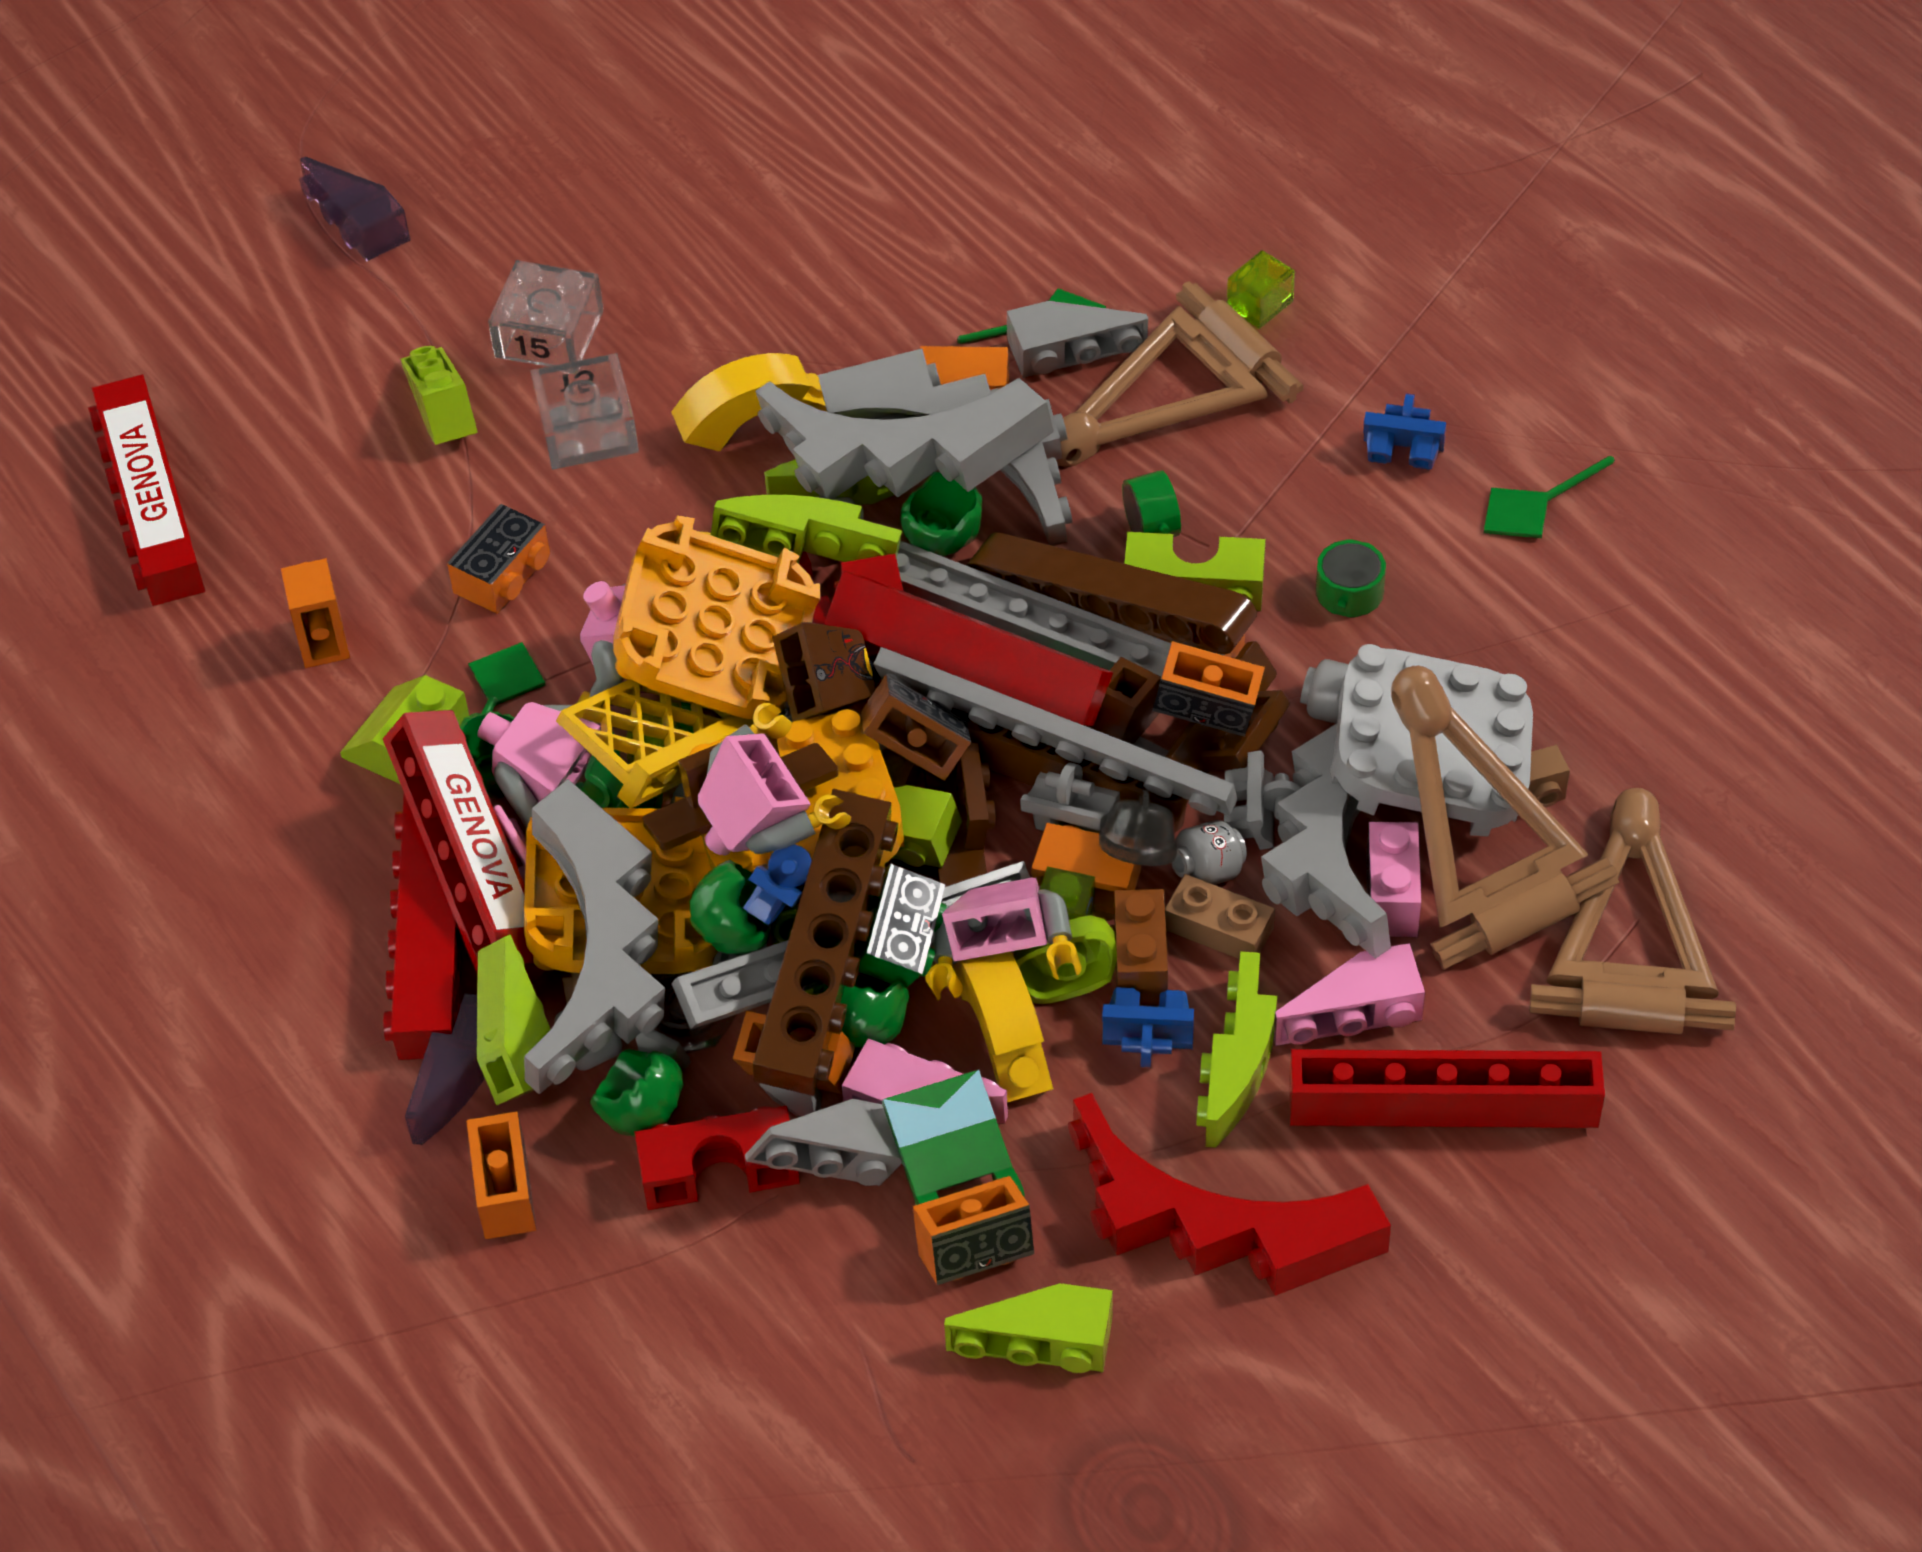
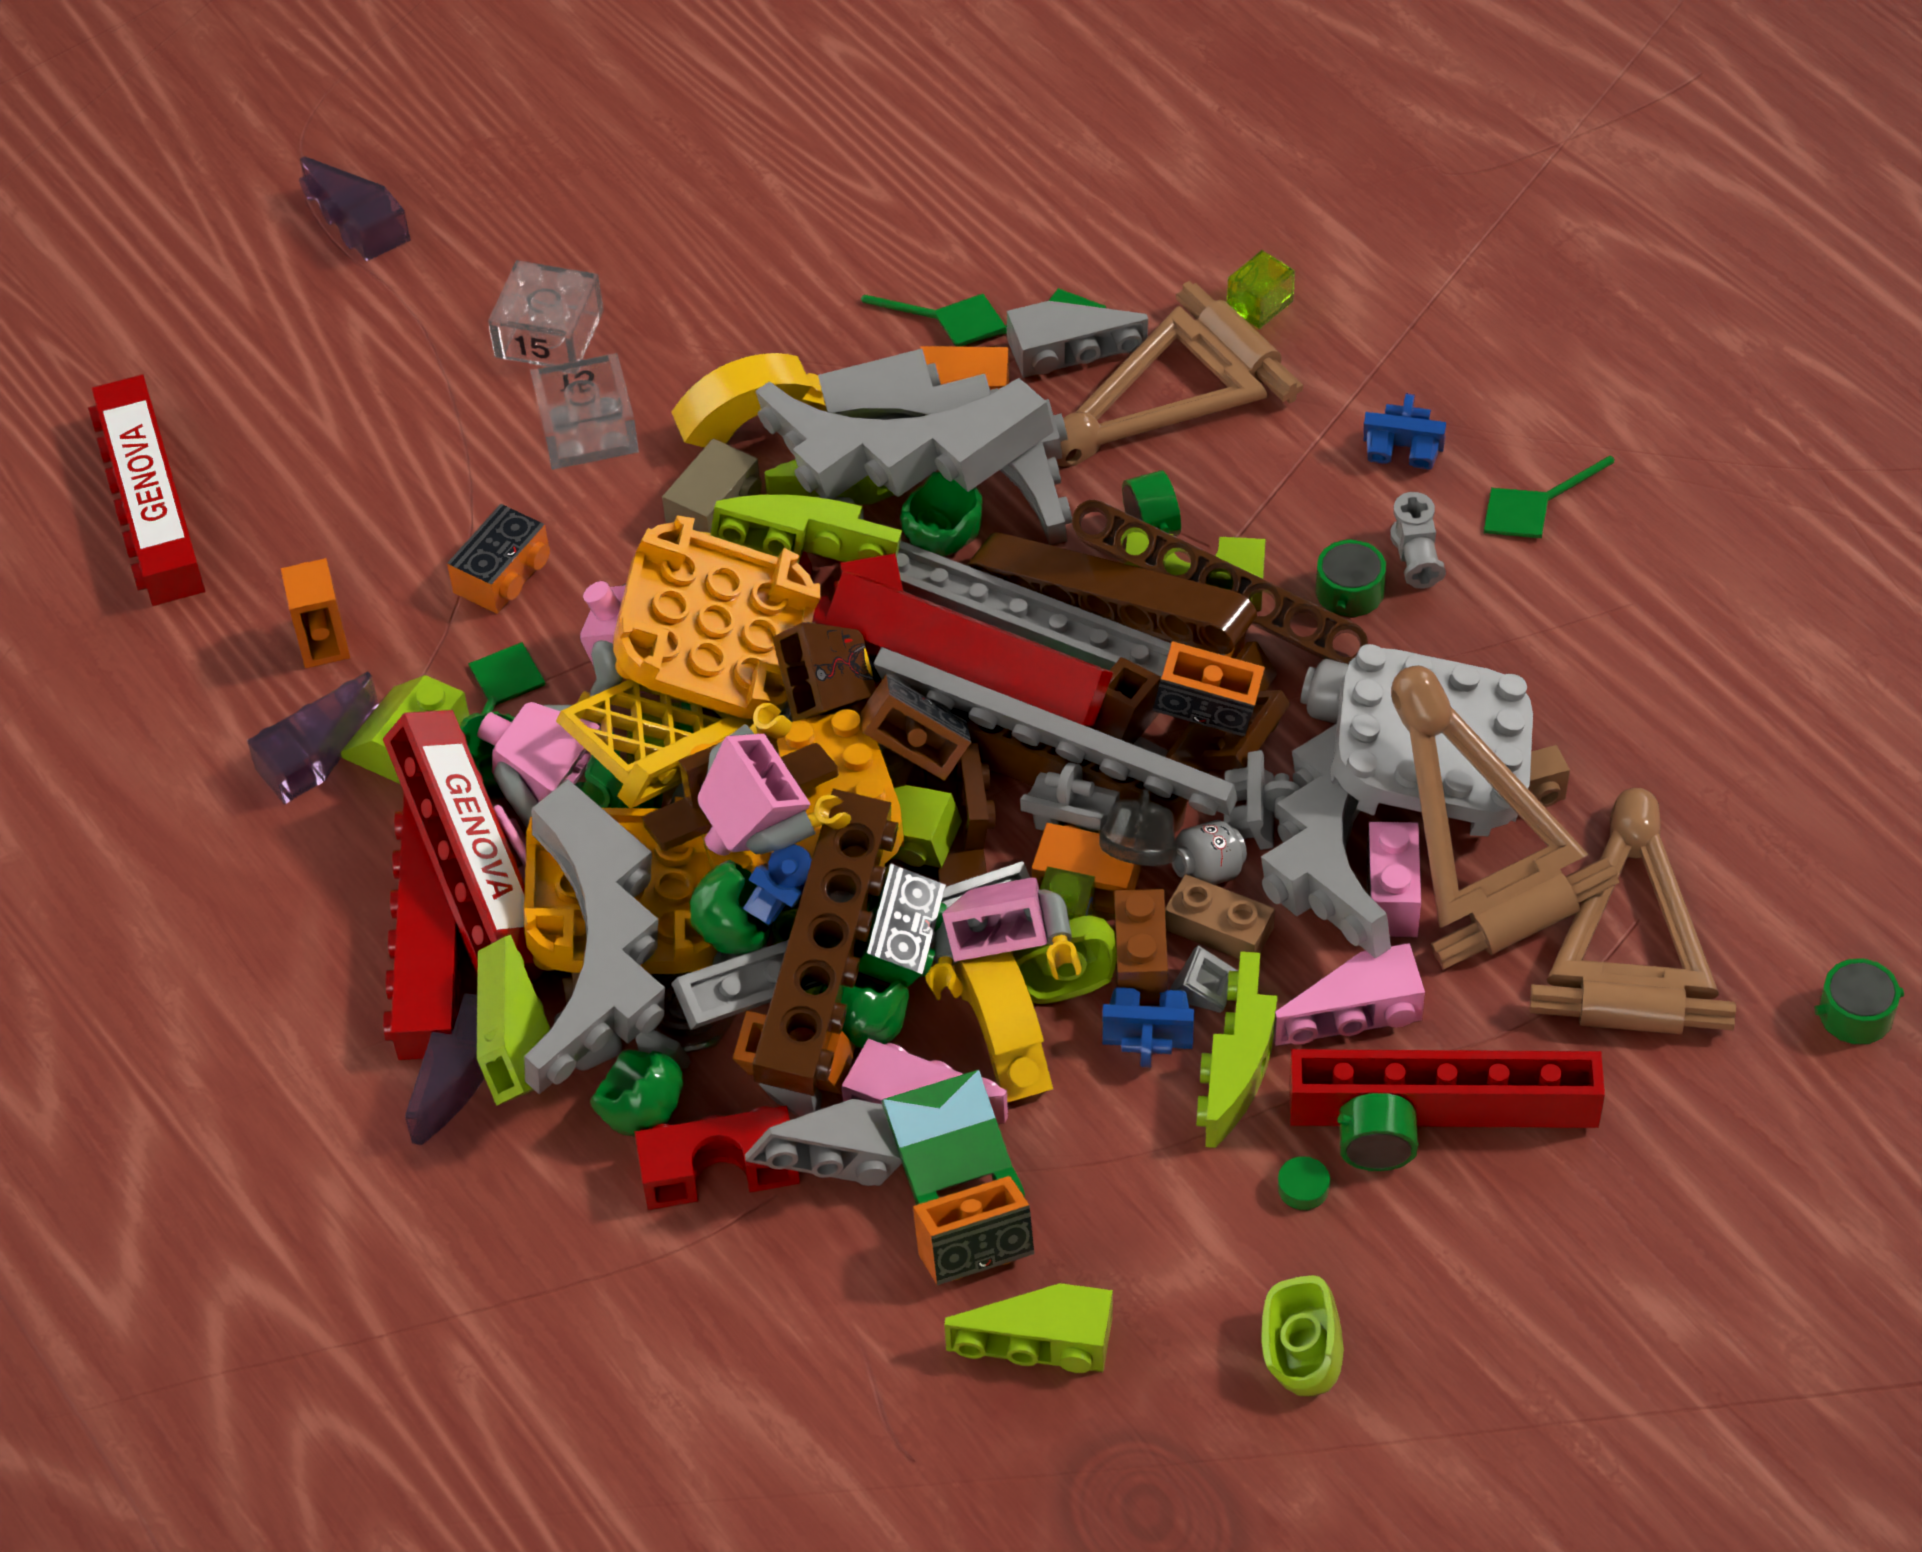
lime slope [400,346,478,445] -> none
orange brick [466,1111,537,1240] -> none
red arch [1068,1093,1391,1296] -> none
none -> slope [247,671,379,805]
none -> dark tan brick [662,438,762,533]
none -> green piece [861,293,1007,347]
none -> reddish brown beam [1072,500,1368,664]
none -> light grey slope [1170,946,1238,1013]
none -> lime piece [1262,1275,1344,1397]
none -> green tile [1278,1156,1330,1210]
none -> green piece [1337,1093,1419,1171]
none -> light grey connector [1390,492,1446,588]
none -> piece [1814,958,1904,1044]

